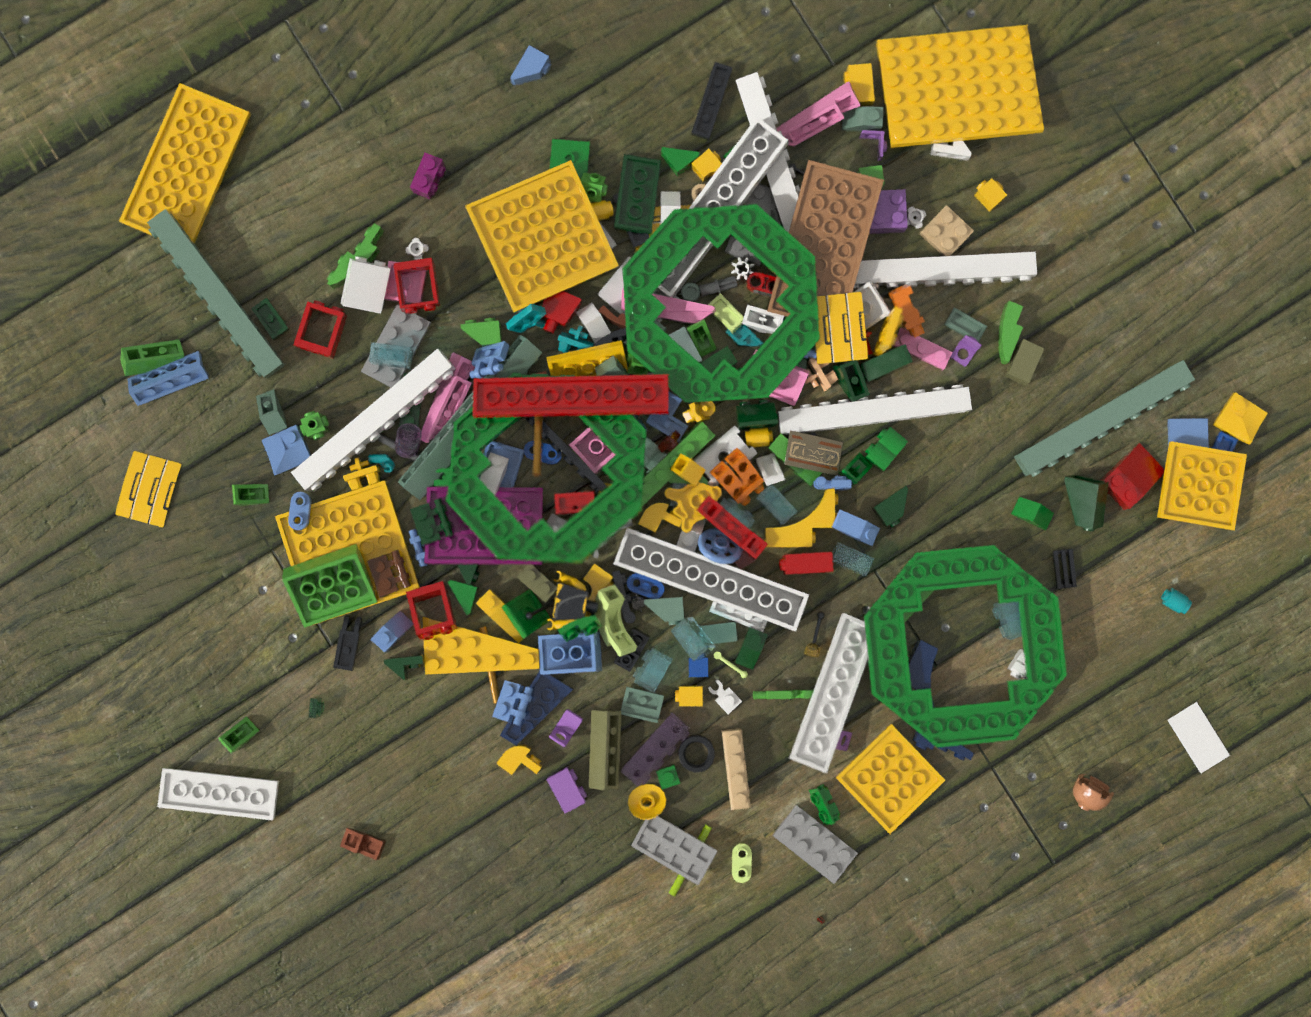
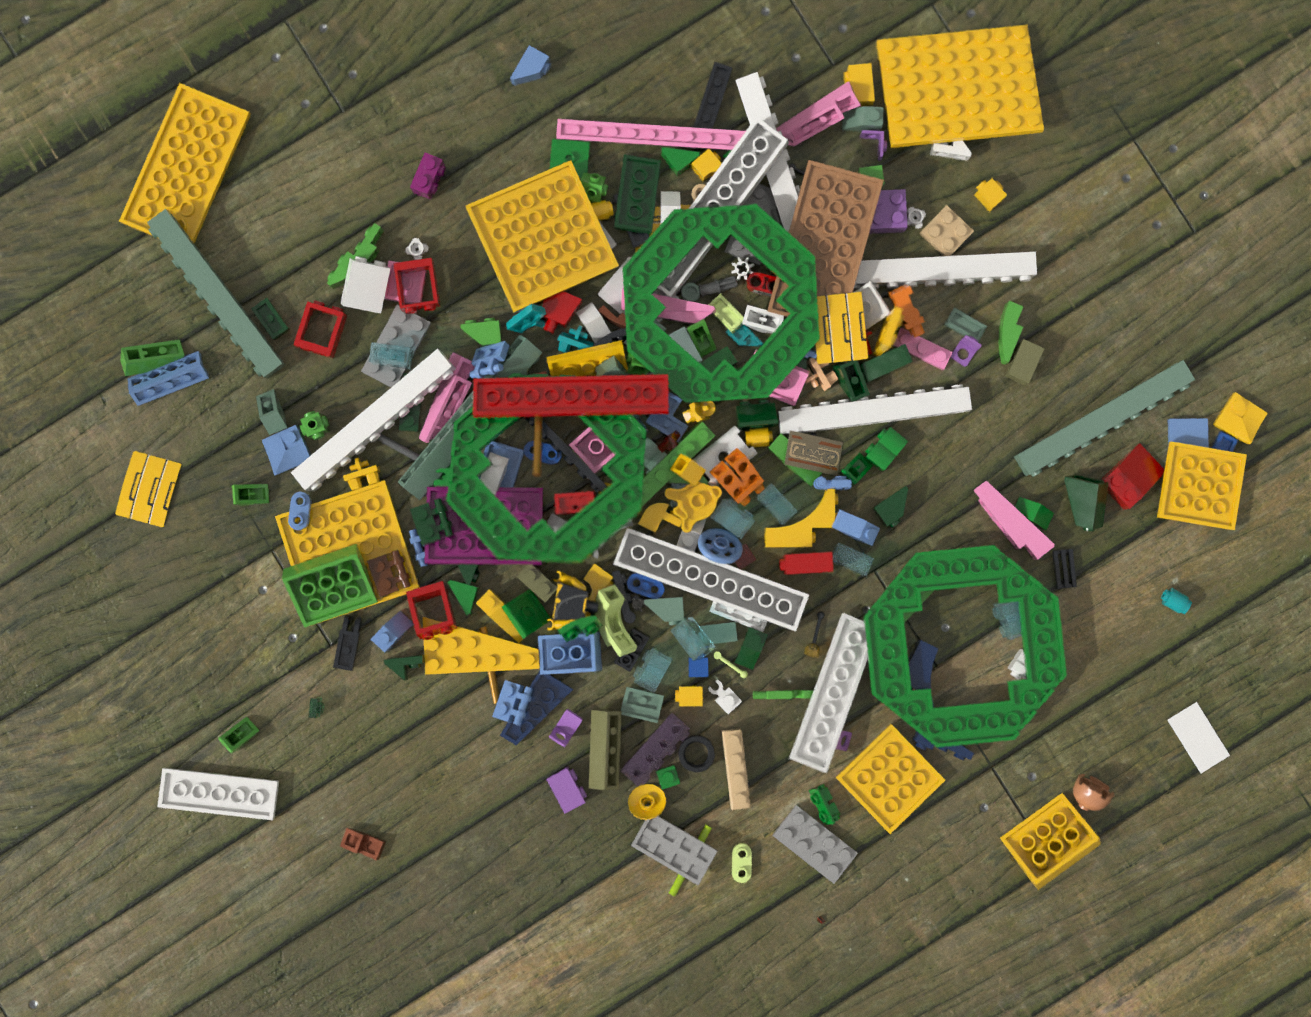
teal arm [368,454,395,473] -> none
clear purple wheel [394,423,422,458] -> none
yellow brick [496,744,542,775] -> none
black hinge [526,599,555,619] -> none
red slope [696,495,768,559] -> none
white tile [756,453,785,486] -> none
none -> bright pink plate [557,119,746,150]
none -> bright pink wedge [974,481,1055,560]
none -> yellow slope [1000,793,1101,890]

